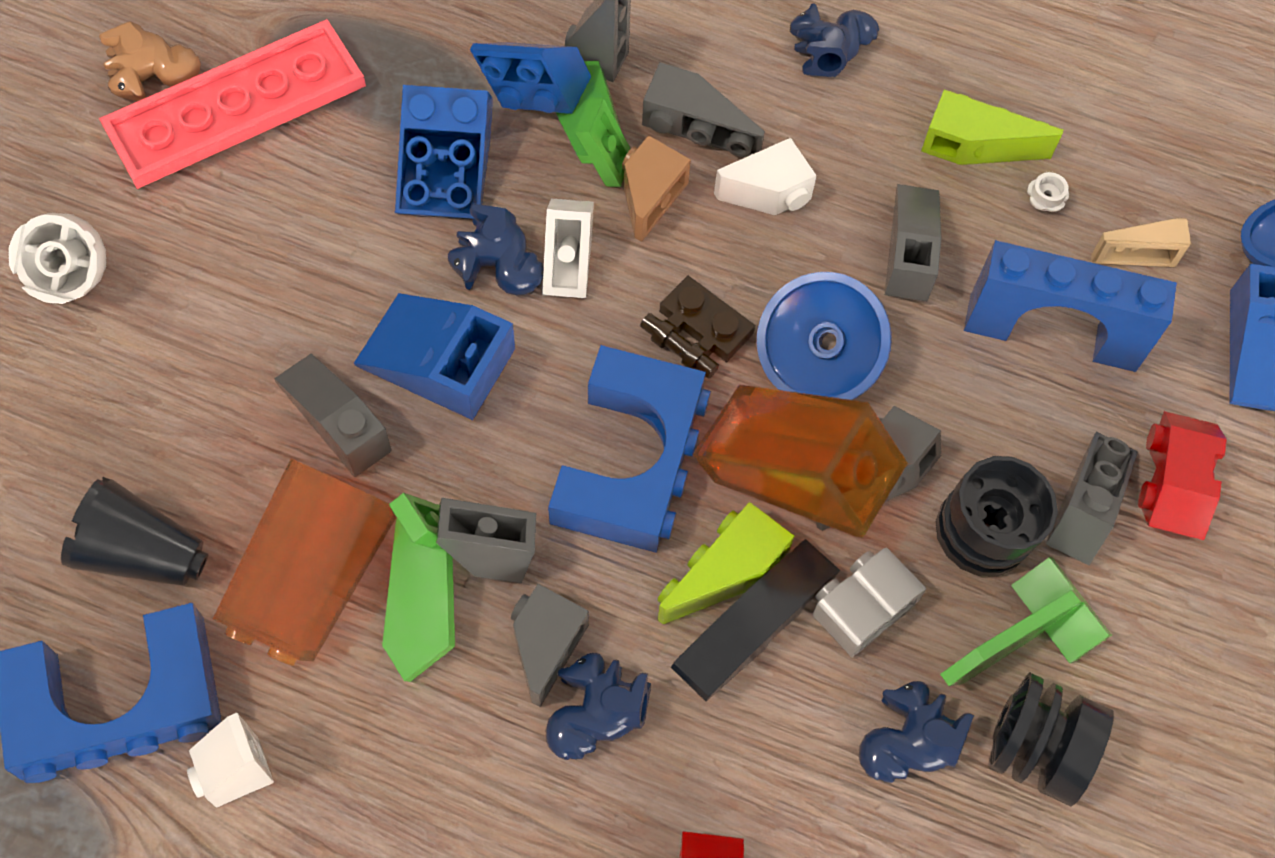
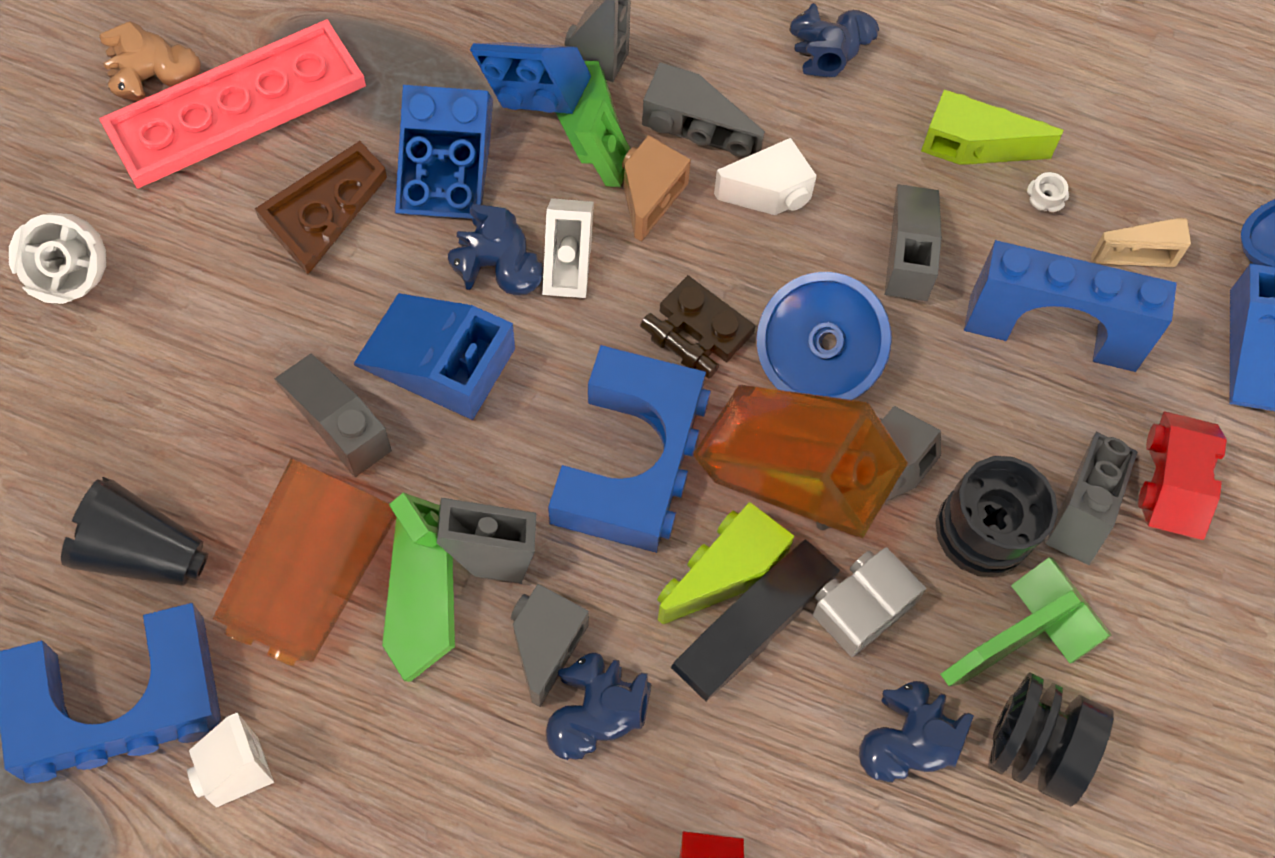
none -> reddish brown wing [255,141,387,275]

